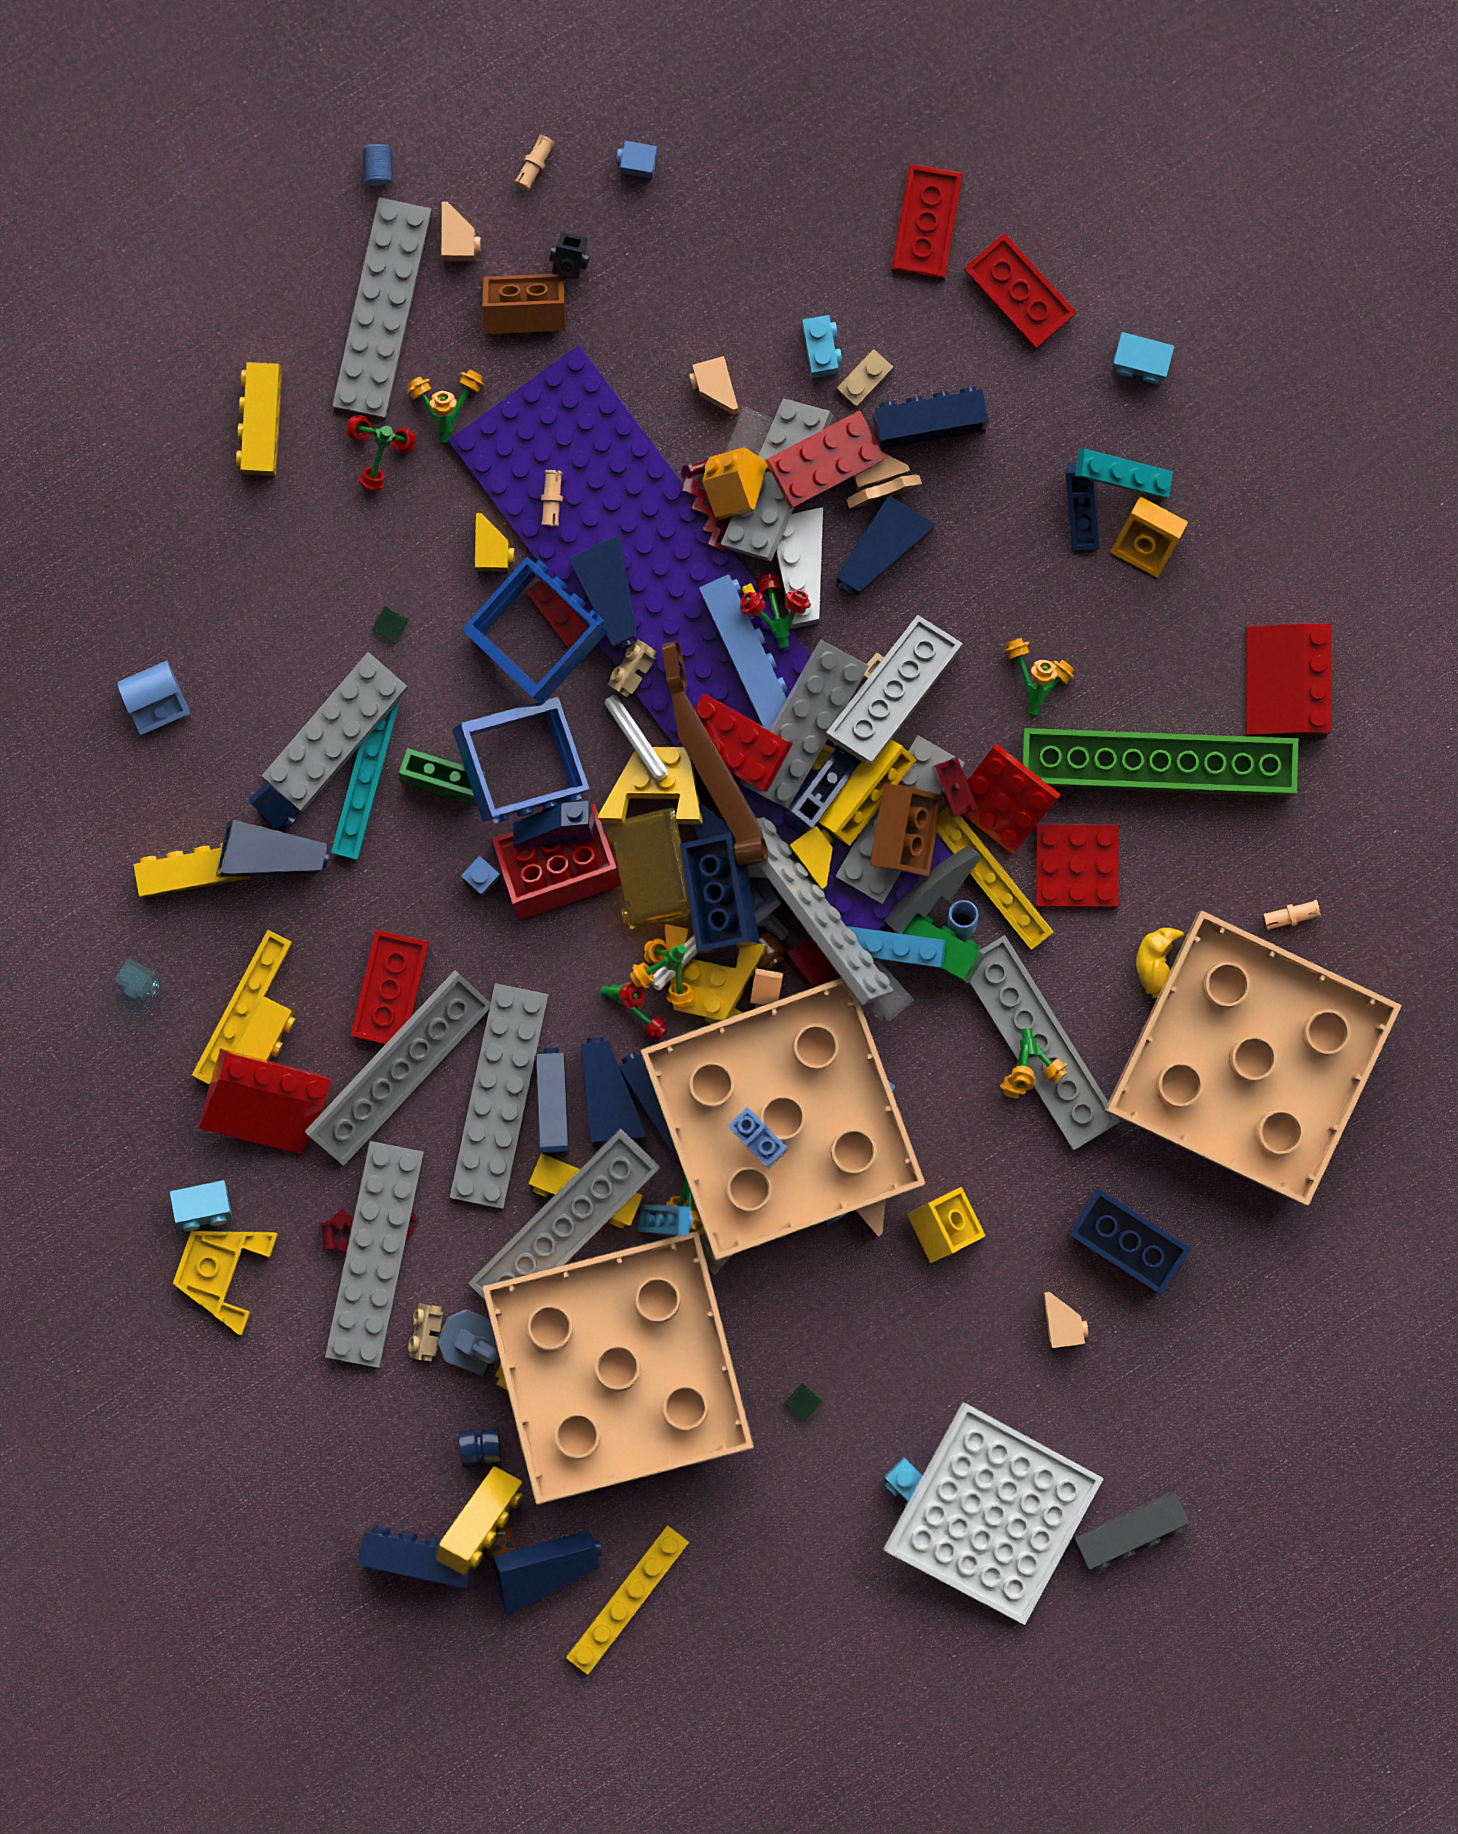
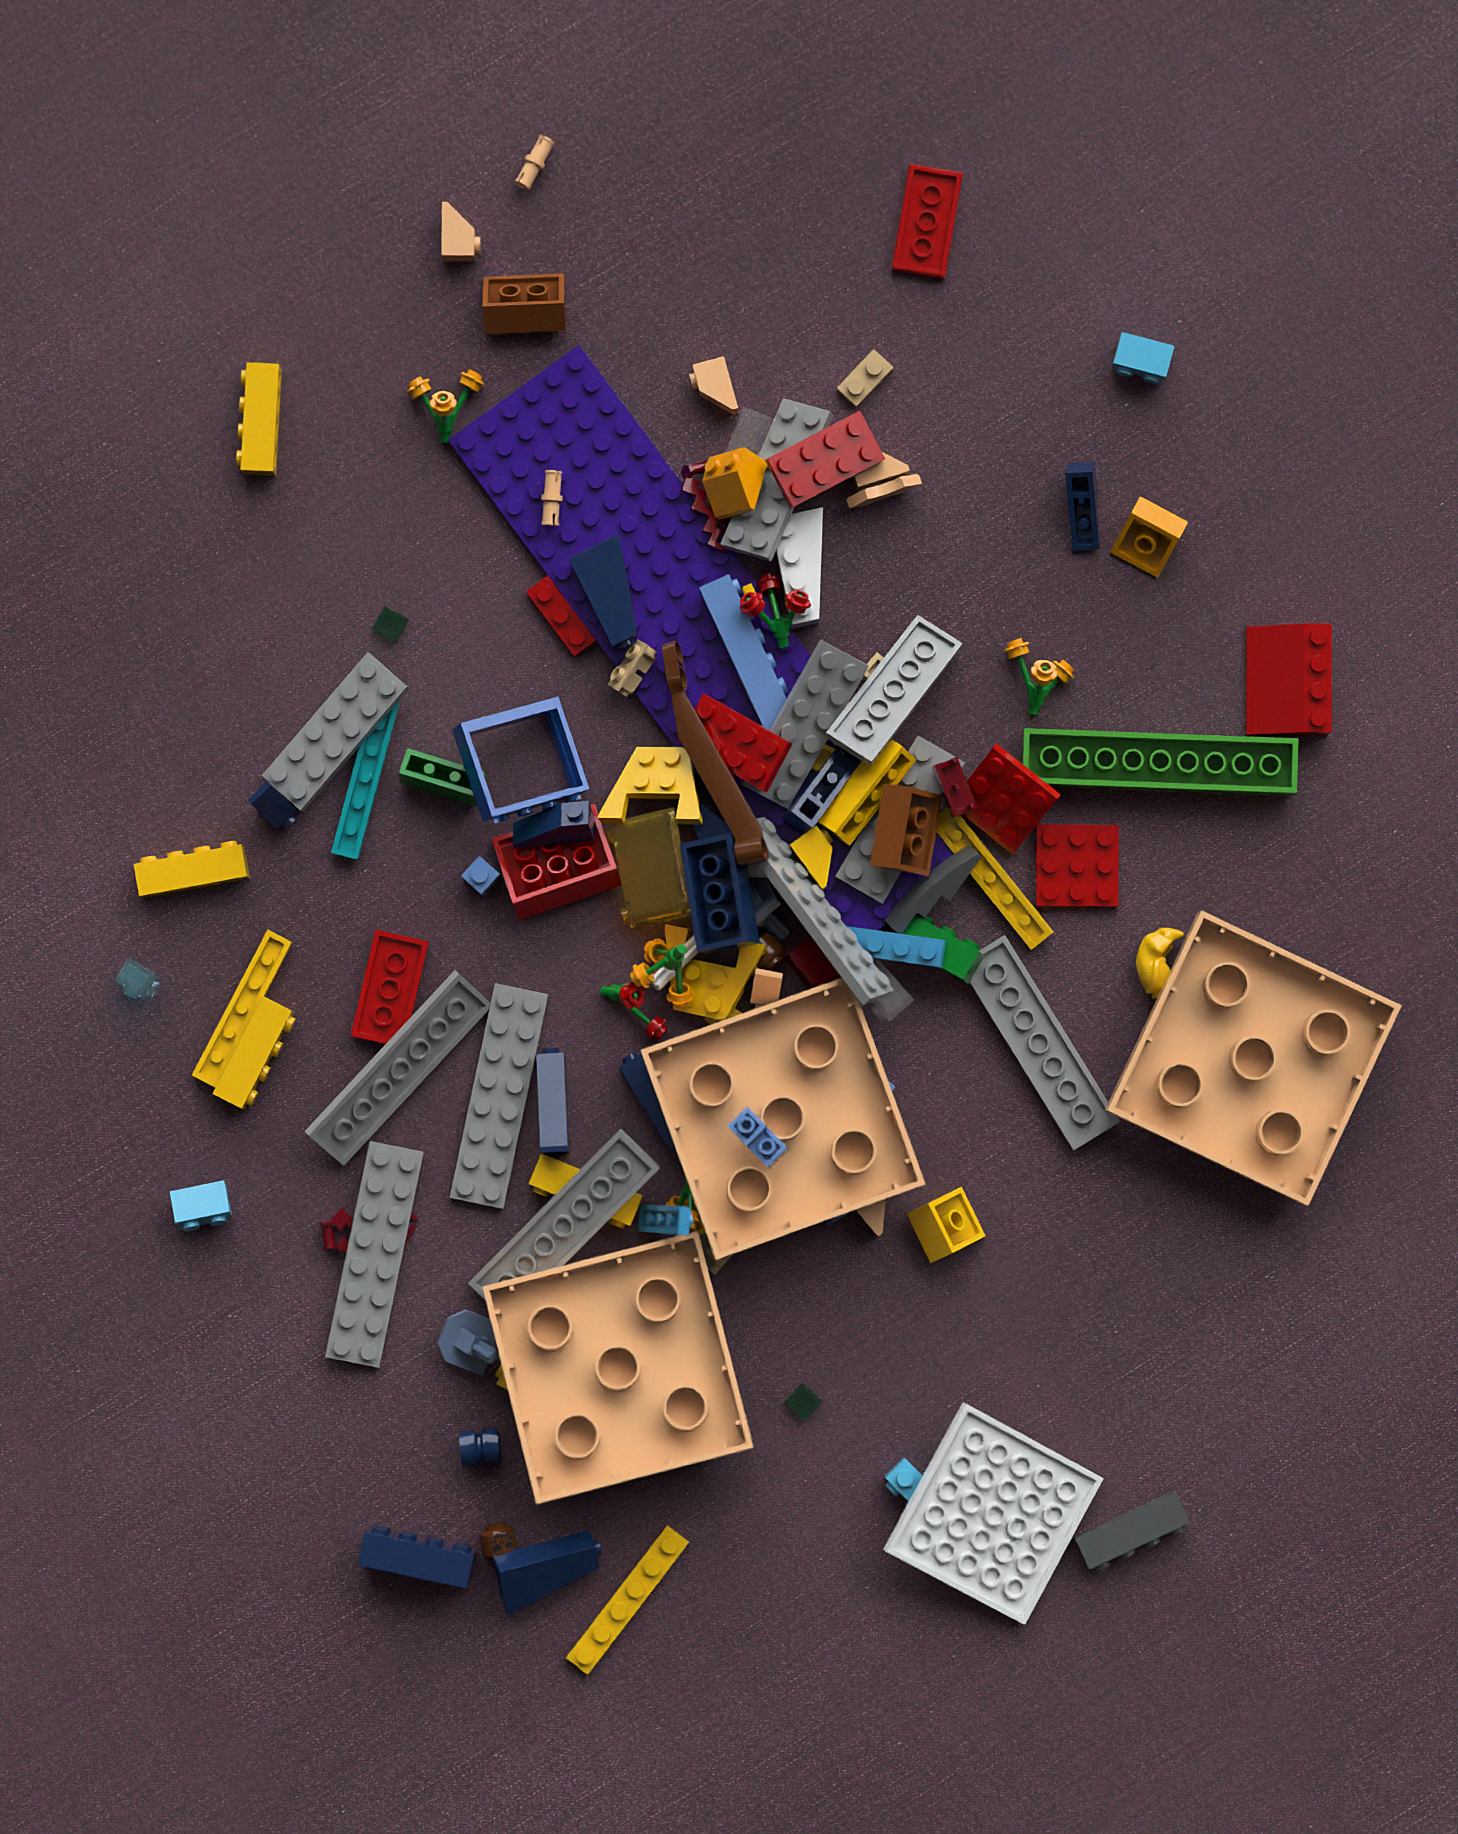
medium blue brick [118,660,190,735] -> none
yellow wing [173,1231,278,1335] -> none
red slope [198,1048,331,1154] -> none
slope [216,819,329,877] -> none
light grey plate [332,197,432,419] -> none
red plant [346,415,417,492] -> none
medium blue piece [362,145,393,186] -> none
tan hinge [408,1303,443,1361] -> none
yellow brick [436,1466,523,1575] -> none
blue window [461,557,608,704] -> none
yellow slope [475,513,515,572] -> none
black brick [549,232,590,279] -> none
dark blue slope [581,1037,646,1143] -> none
white axle [605,695,668,781] -> none
medium blue brick [616,141,657,179] -> none
medium azure brick [802,315,843,379] -> none
dark blue slope [836,495,935,595] -> none
dark blue brick [874,387,988,450] -> none
medium blue piece [947,900,979,939] -> none
red plate [964,232,1077,350] -> none
light orange plant [1000,1028,1067,1098] -> none
light nougat slope [1043,1292,1089,1348] -> none
dark blue brick [1067,1188,1192,1295] -> none
teal plate [1075,449,1173,499] -> none
light nougat pin [1263,900,1321,931] -> none

